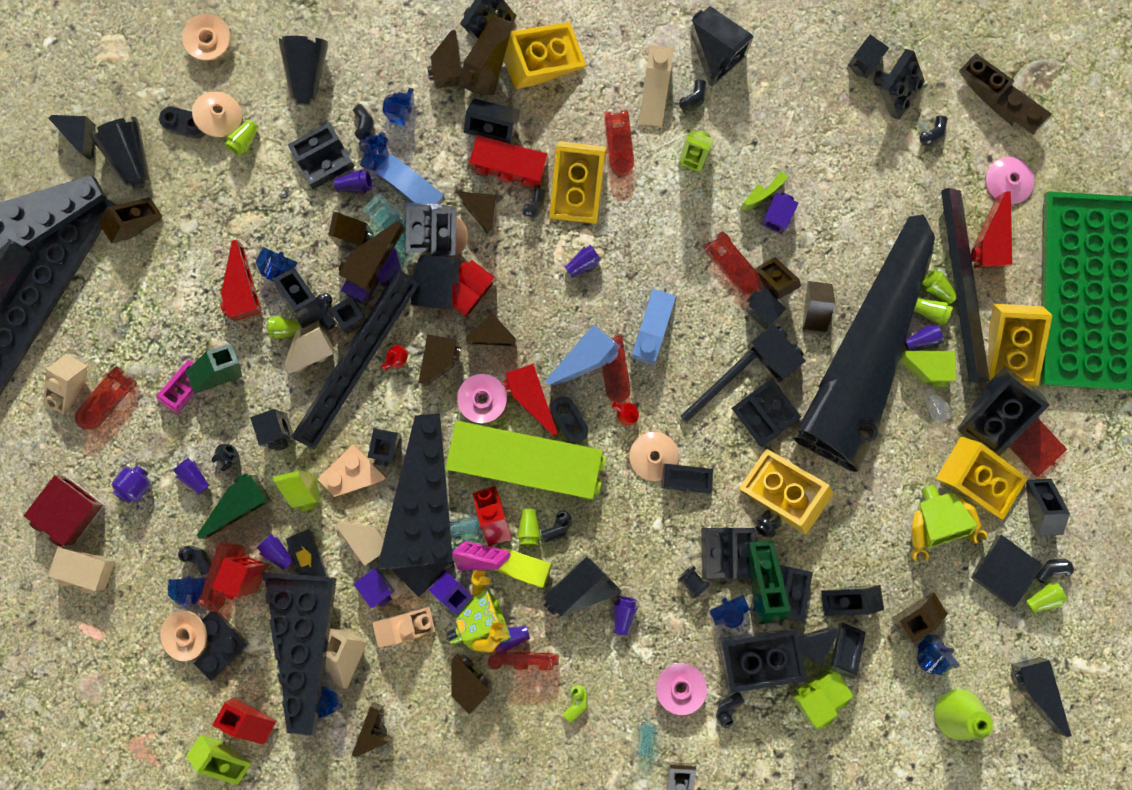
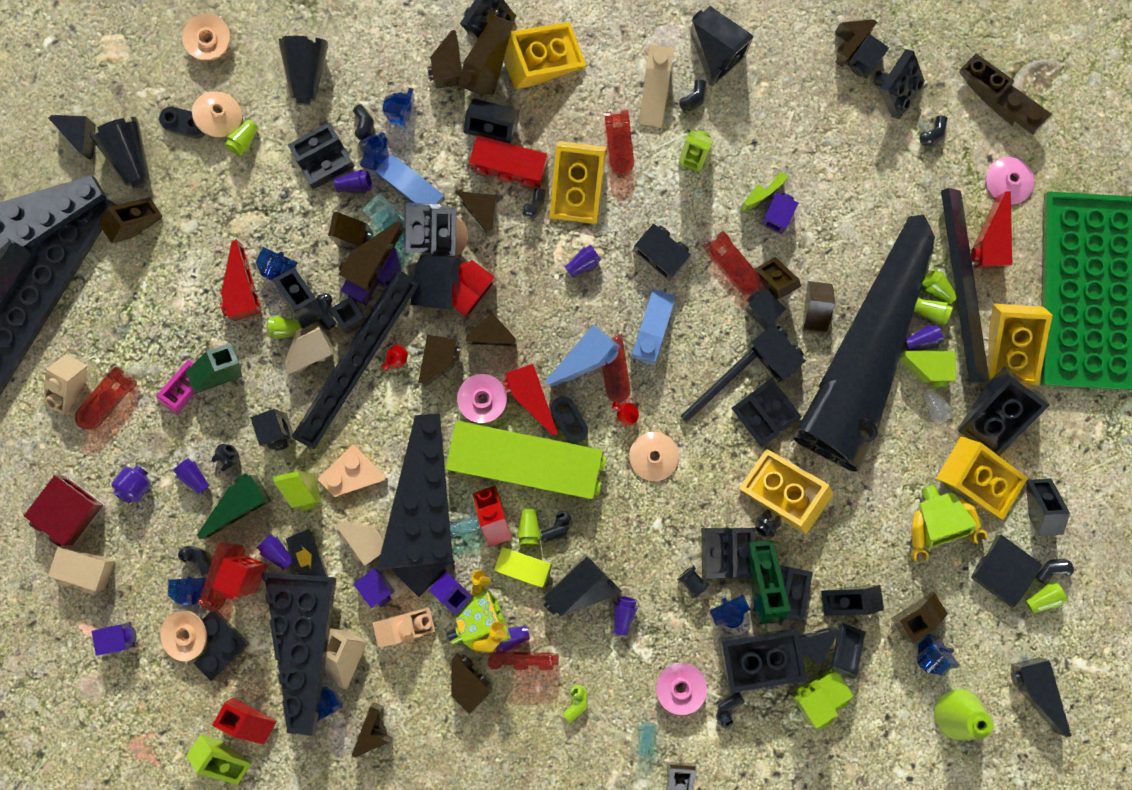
black brick [367,428,402,467] -> none
dark pink slope [452,542,511,570] -> none
black tile [661,464,713,494] -> none
clear red piece [1009,418,1068,477] -> none
none -> dark purple brick [92,622,137,656]
none -> black brick [633,223,691,281]
none -> dark brown slope [835,19,878,68]

